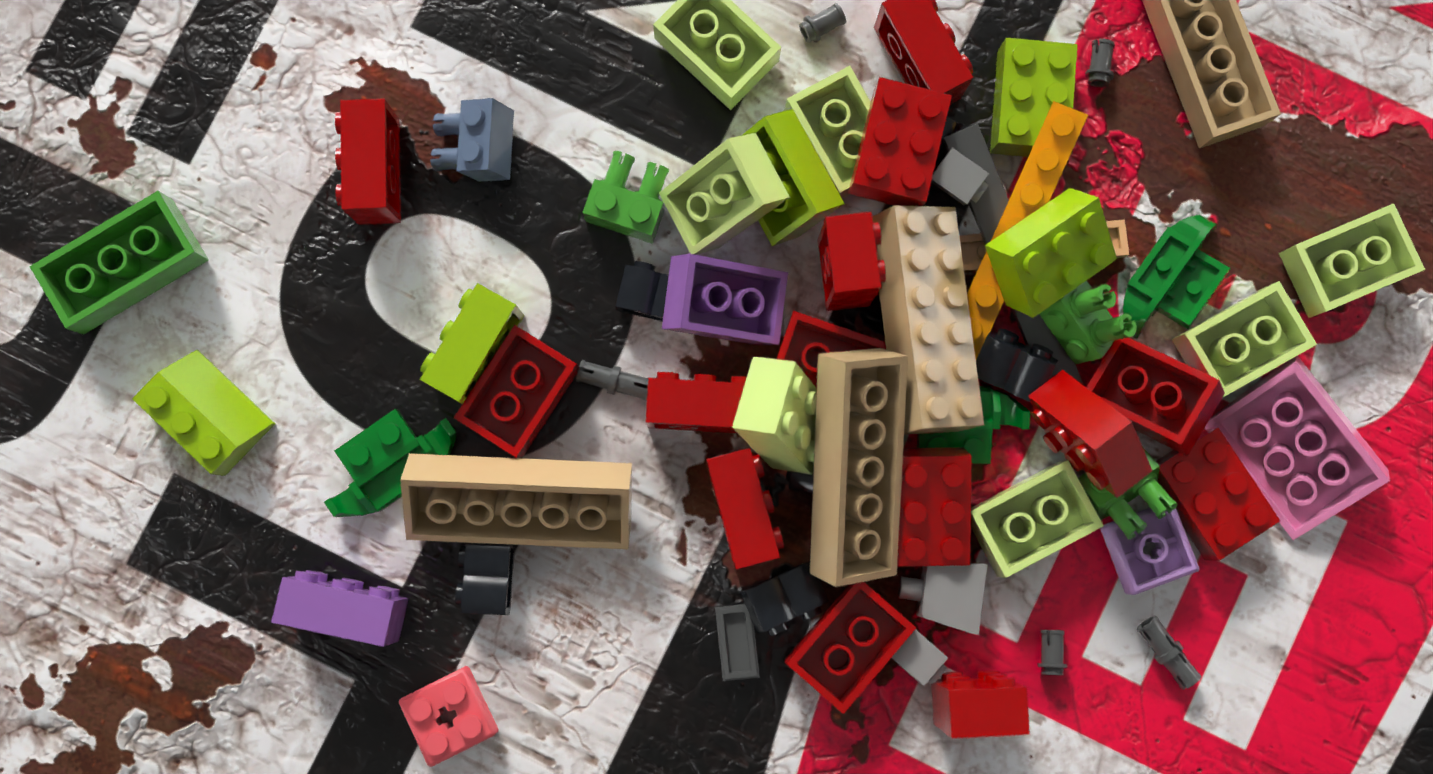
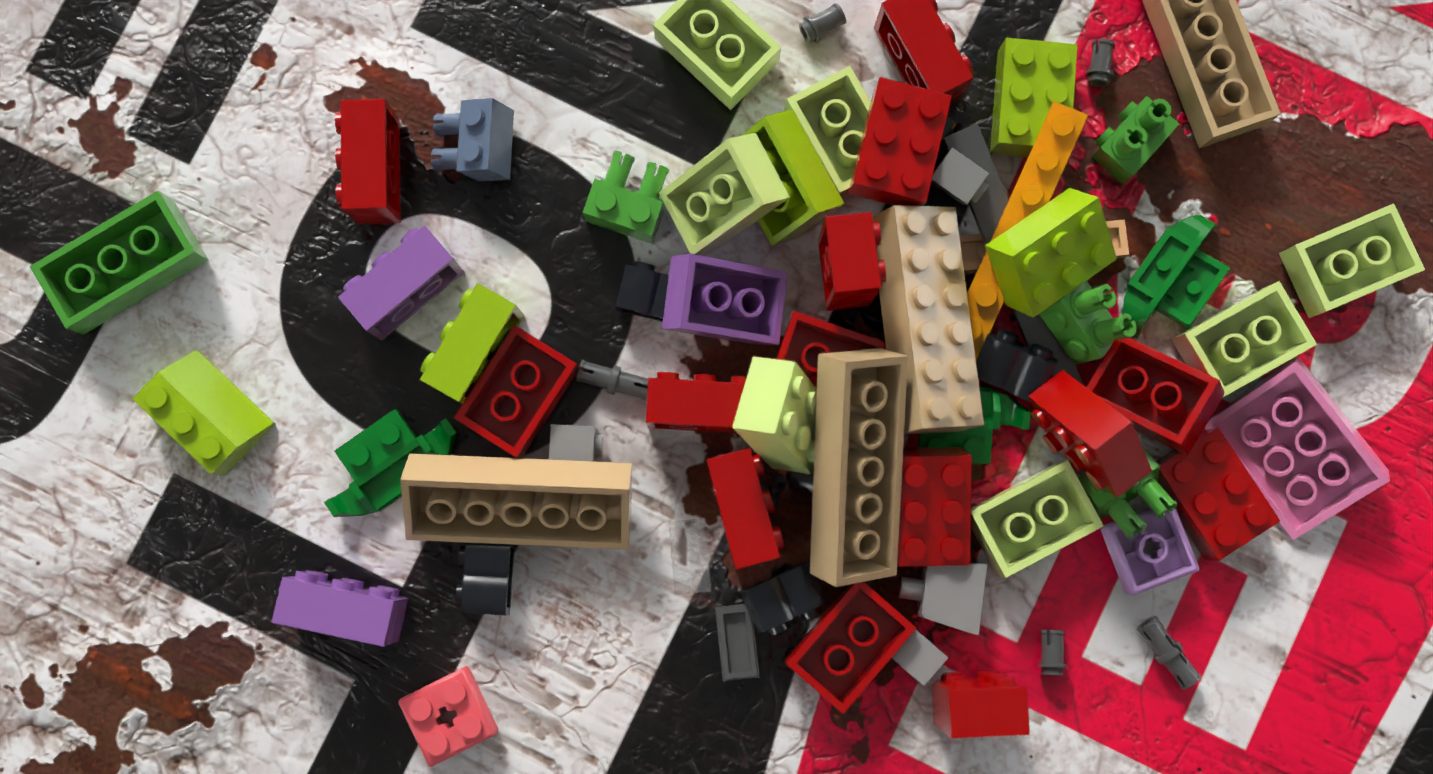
none -> medium lavender brick [338,225,465,340]
none -> light grey brick [549,424,603,462]
none -> clear tile [668,518,711,595]
none -> bright green brick [1091,96,1179,184]

